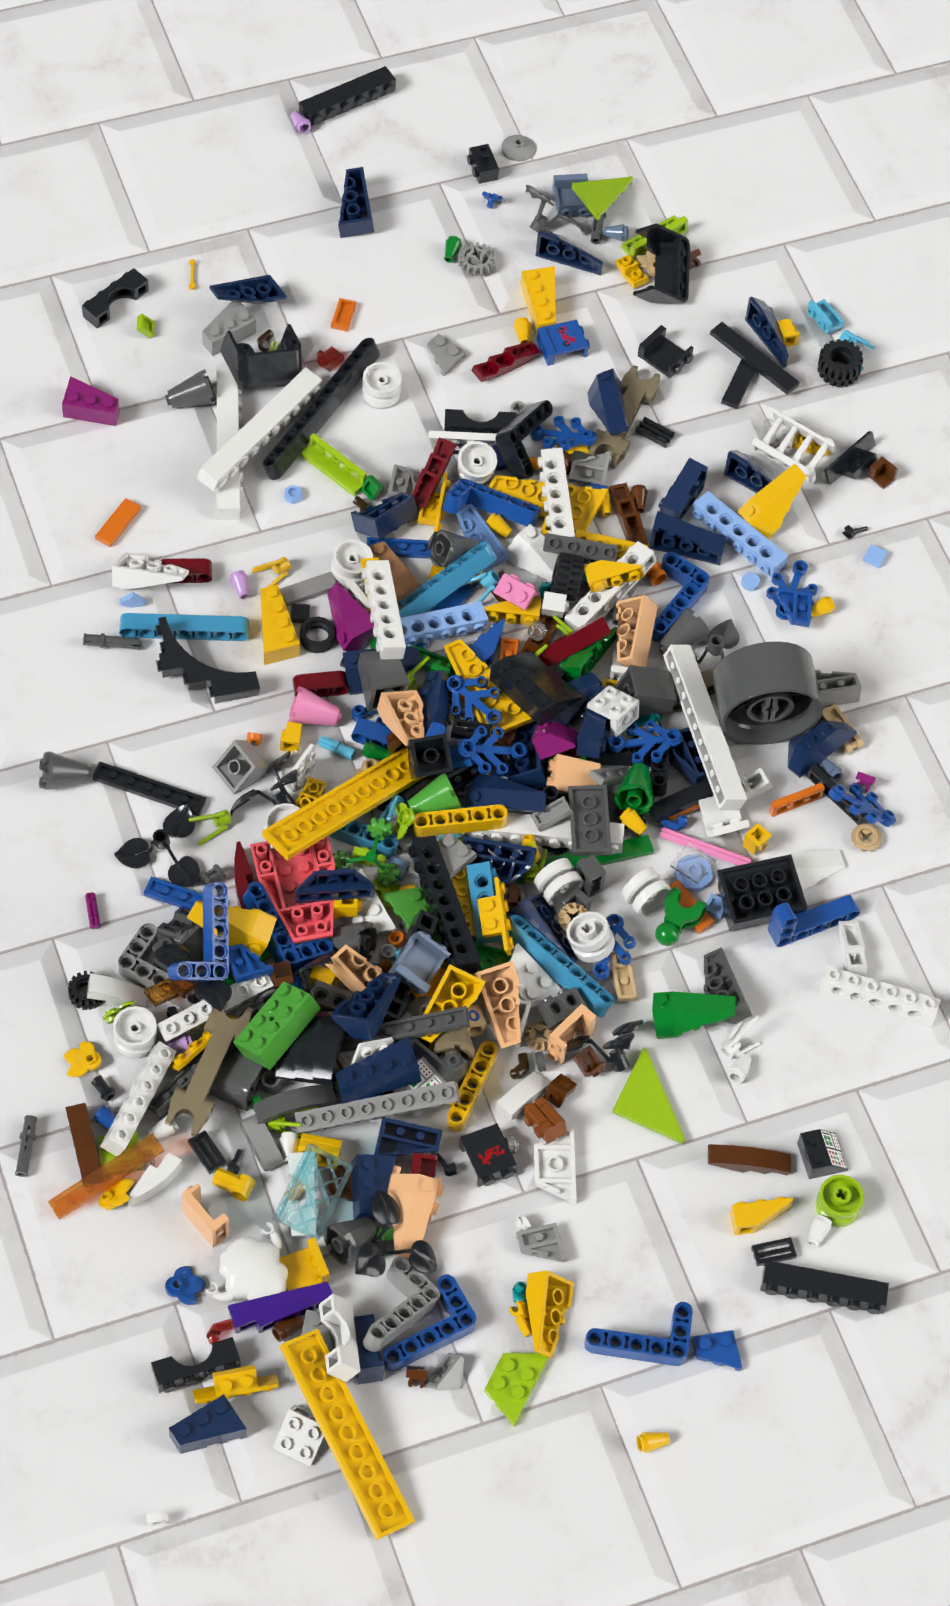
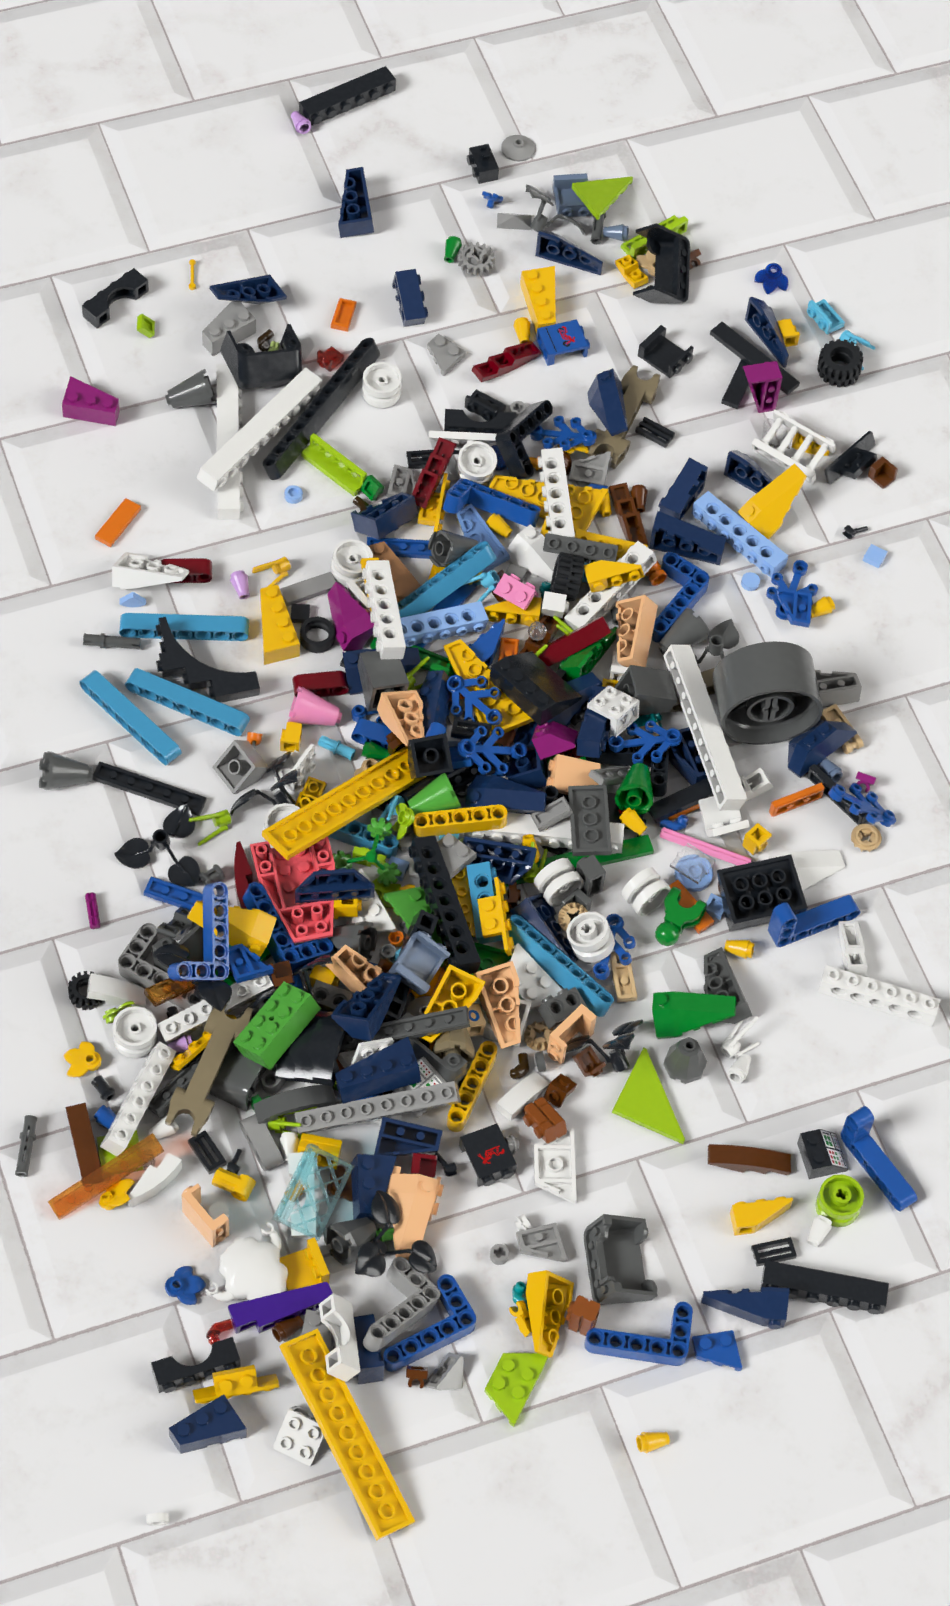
none -> dark azure beam [79,670,182,765]
none -> dark azure beam [125,668,250,736]
none -> dark blue wedge [392,269,428,327]
none -> black tile [406,450,433,469]
none -> black bracket [465,389,506,421]
none -> light grey bush [490,1244,509,1265]
none -> light grey slope [497,213,532,230]
none -> light grey tile [506,563,527,582]
none -> dark orange brick [565,1295,601,1336]
none -> dark grey windscreen [584,1214,658,1305]
none -> dark grey cone [663,1037,707,1084]
none -> dark blue wedge [701,1287,789,1329]
none -> yellow cone [724,940,754,959]
none -> magenta wedge [743,361,783,413]
none -> clear blue plate [754,263,788,294]
none -> blue beam [841,1106,918,1212]

